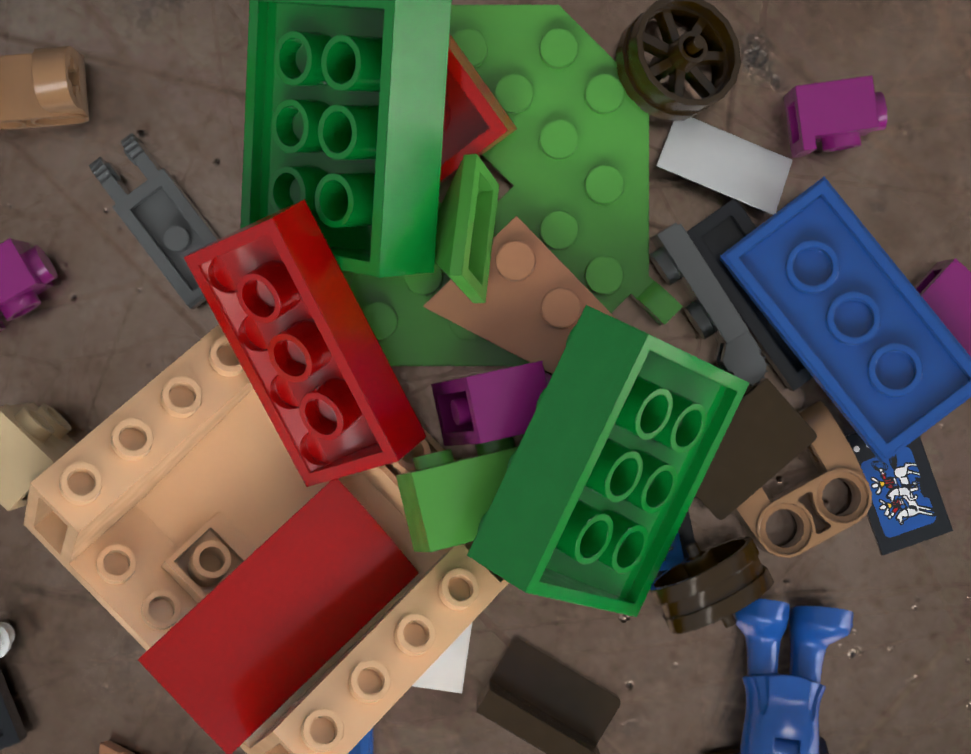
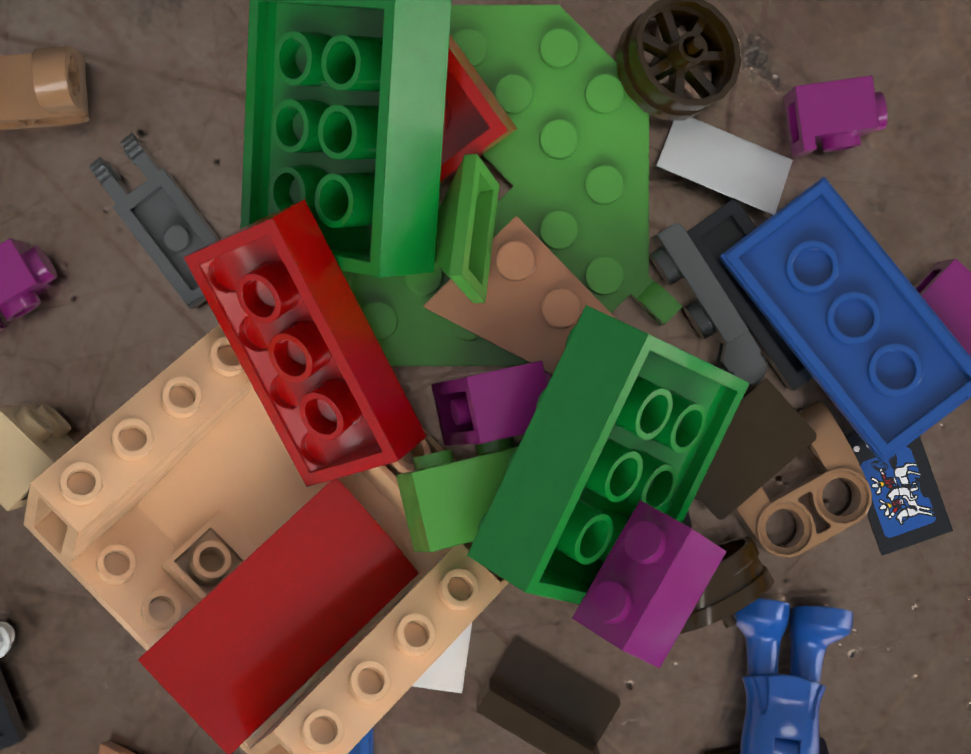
none -> magenta brick [572,500,727,669]

